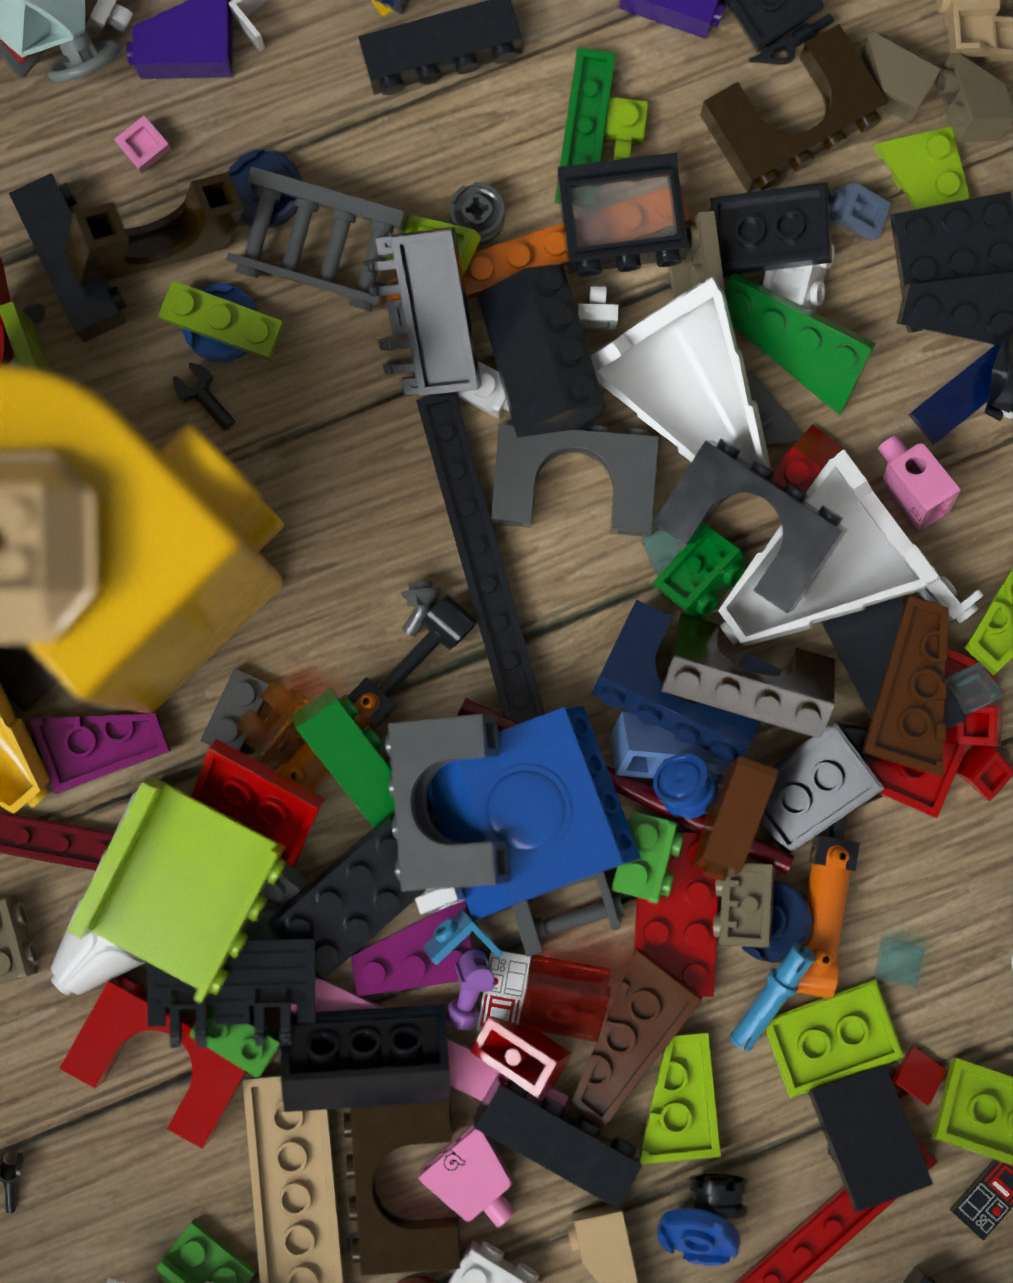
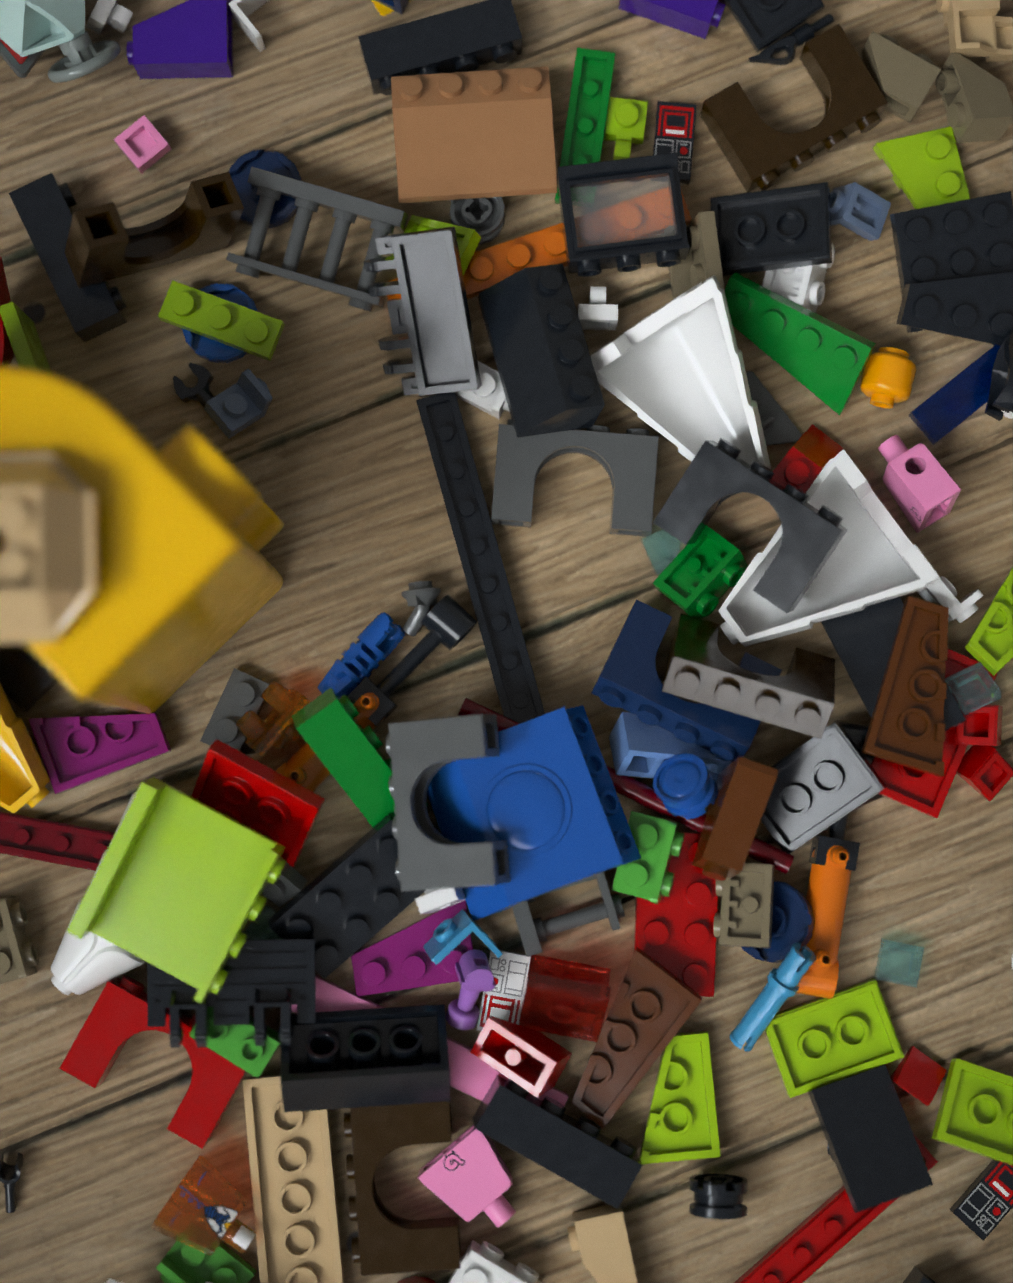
blue tile [657,1208,741,1266] -> none
none -> clear orange torso [150,1155,257,1256]
none -> sand blue bracket [204,369,273,439]
none -> blue hinge [317,612,405,698]
none -> medium nougat slope [391,66,557,203]
none -> black tile [650,101,697,185]
none -> light orange head [860,347,916,409]

